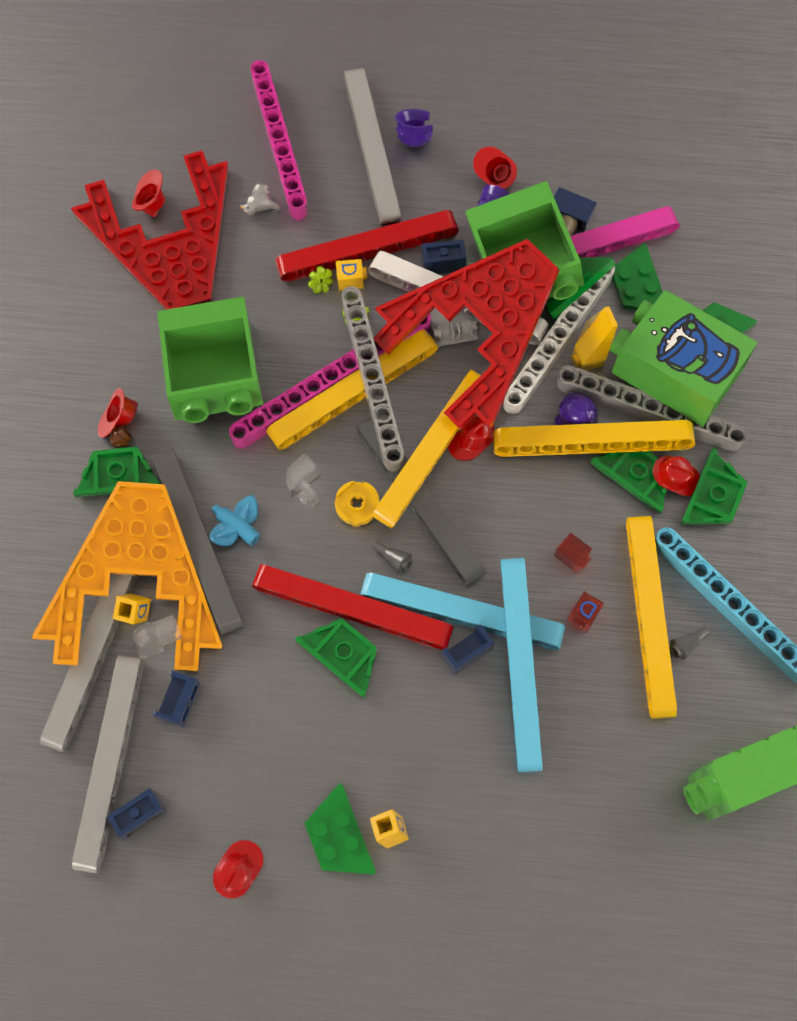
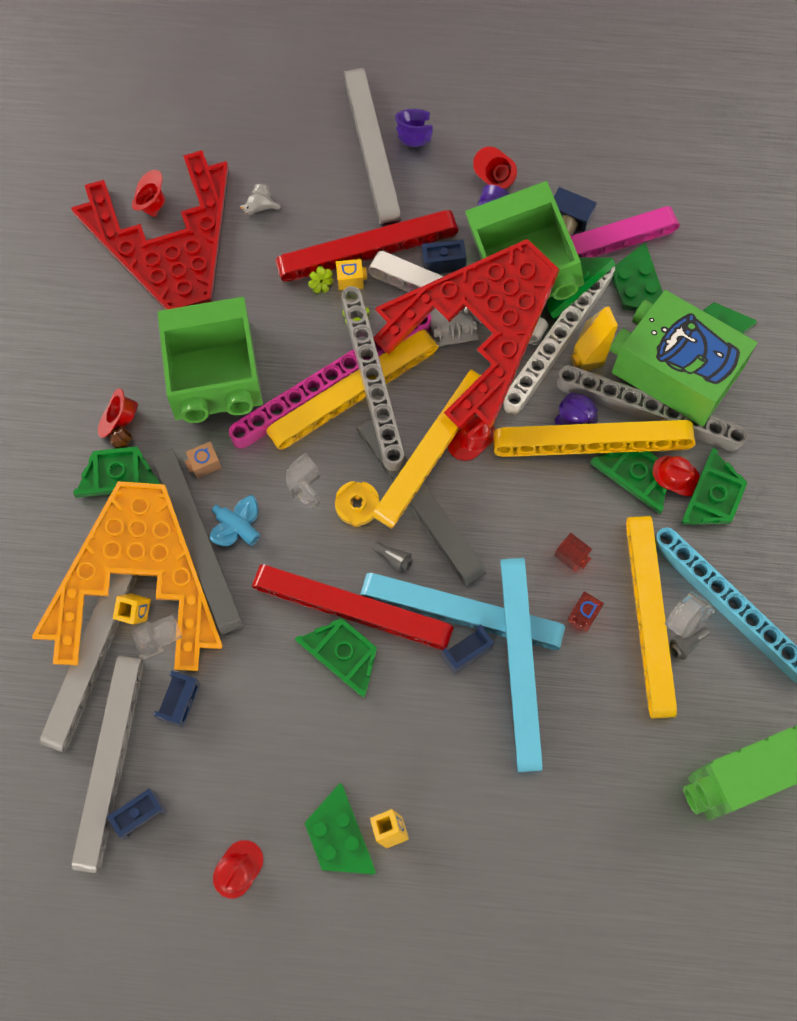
dark pink beam [251,60,308,220] -> none
none -> medium nougat brick [185,442,222,479]
none -> clear brick [665,591,715,638]

